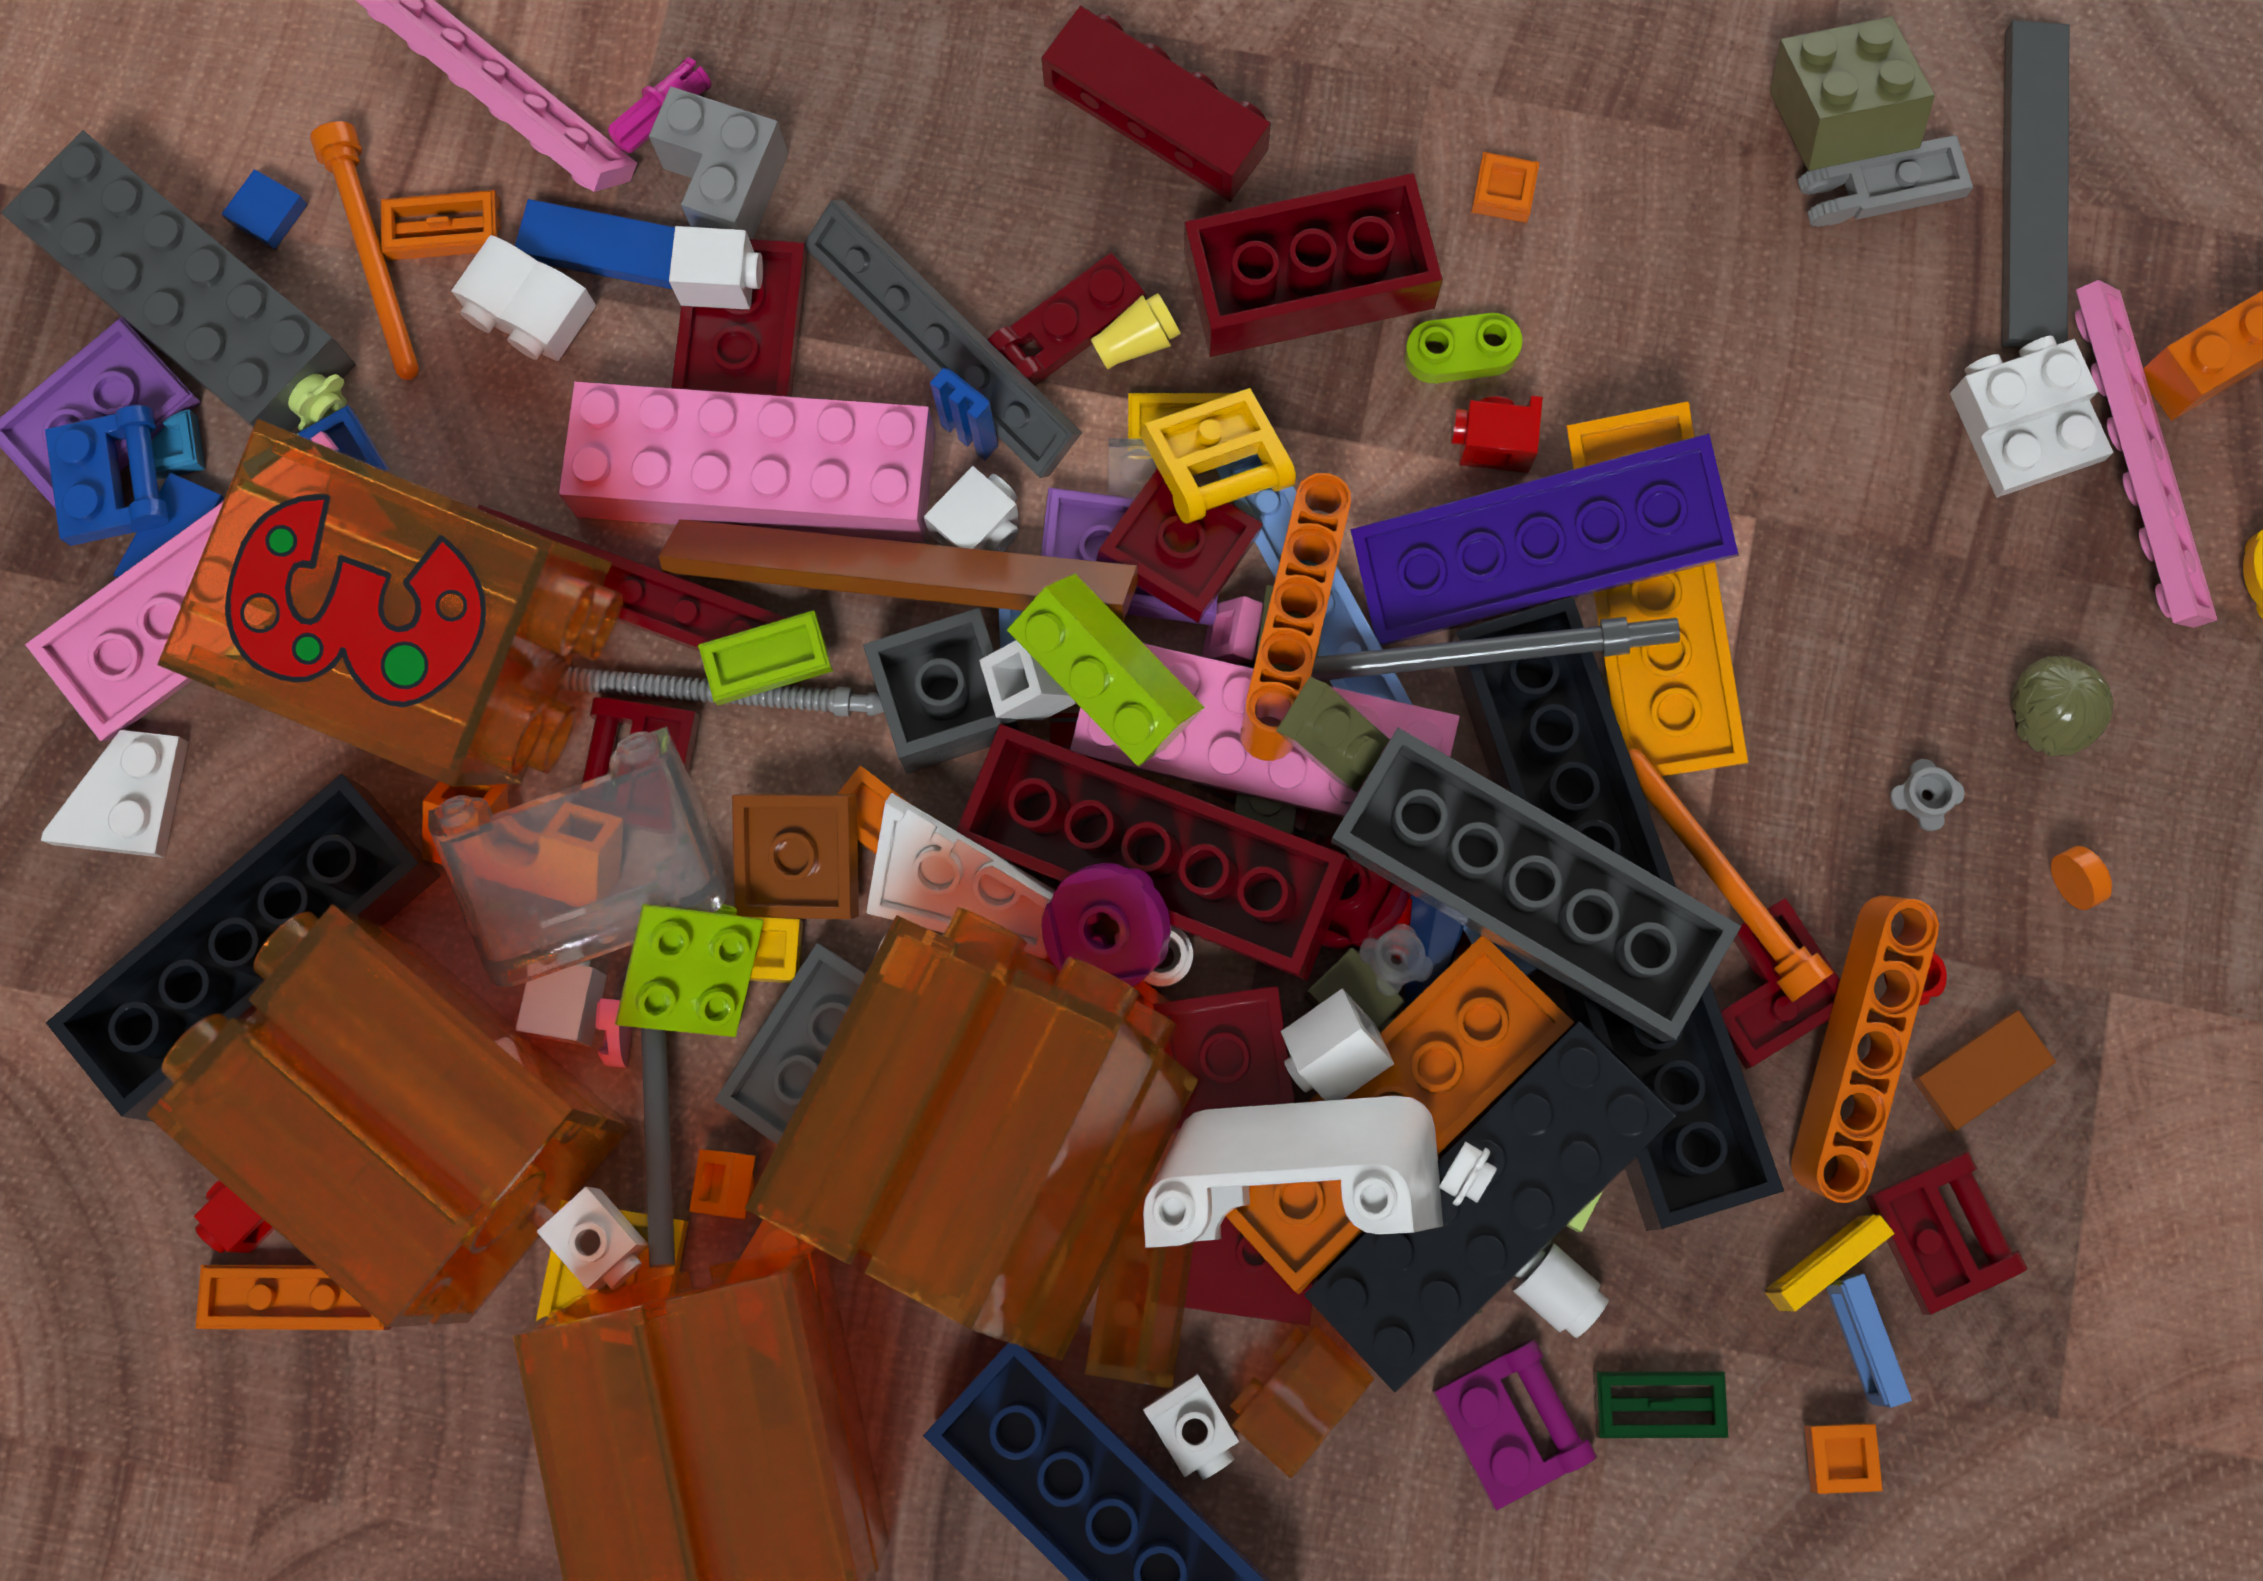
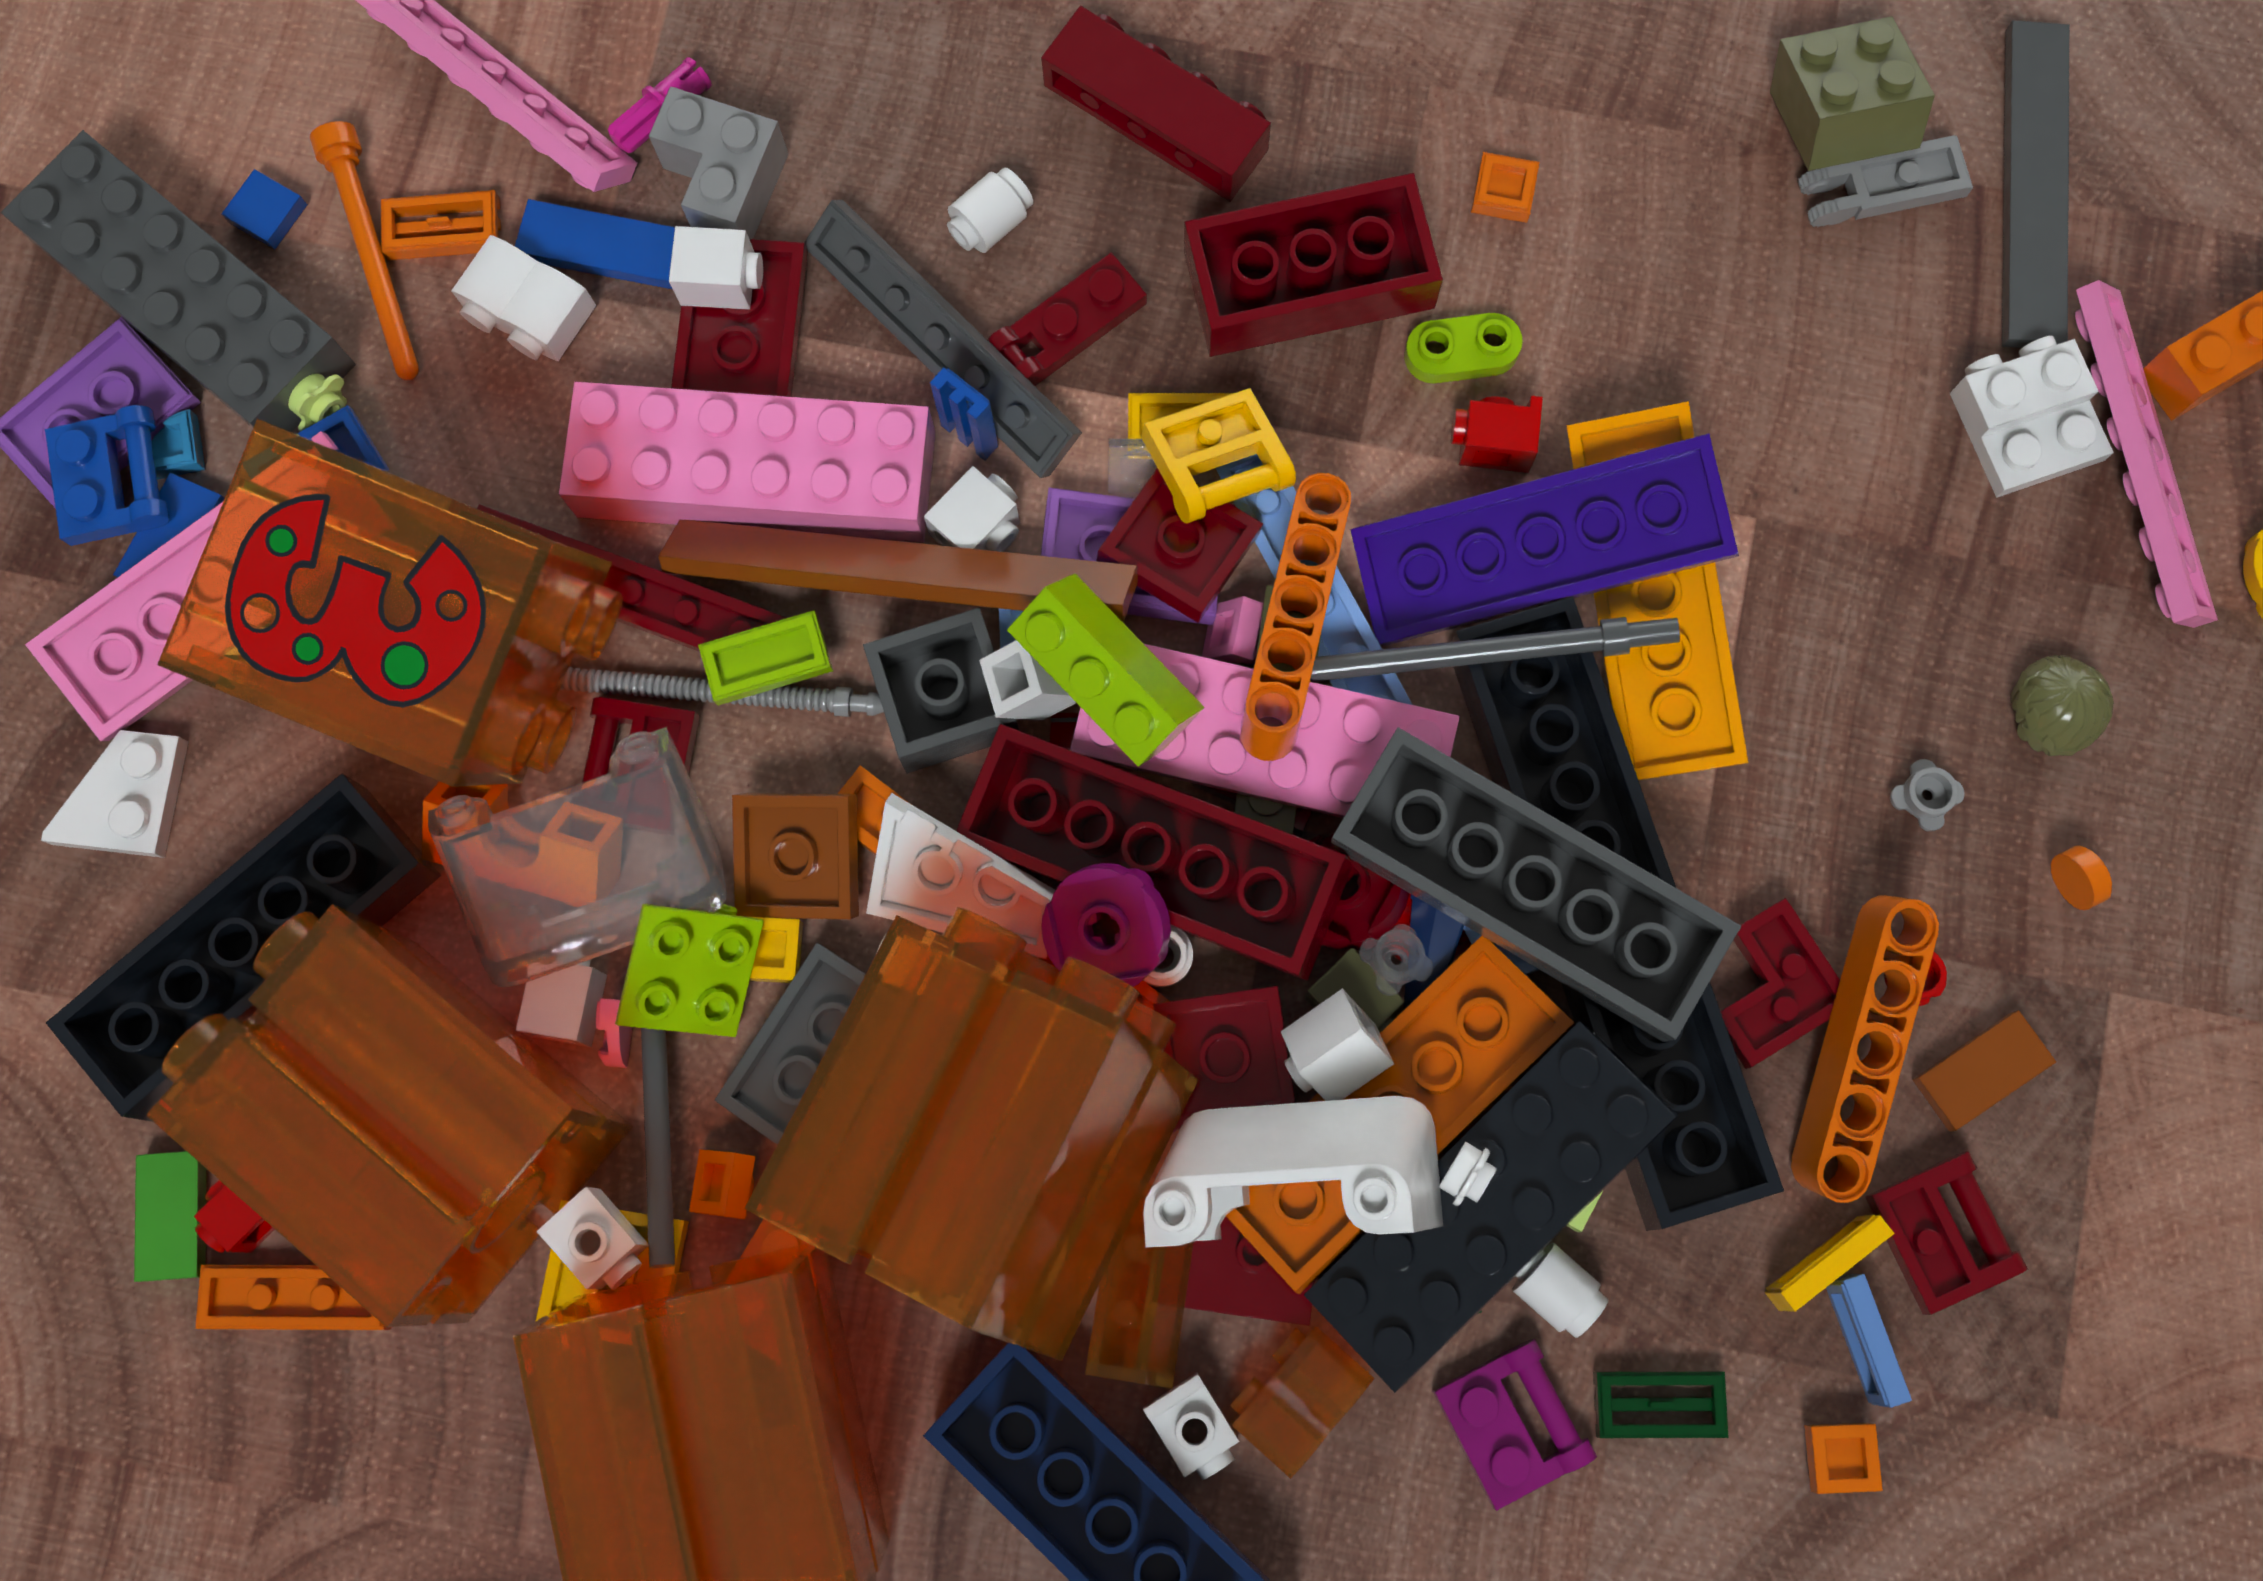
light yellow cone [1090,293,1181,370] -> none
olive plate [1276,677,1390,792] -> none
orange piece [1628,749,1834,1003] -> none
none -> bright green tile [134,1150,207,1282]
none -> white brick [947,168,1033,253]

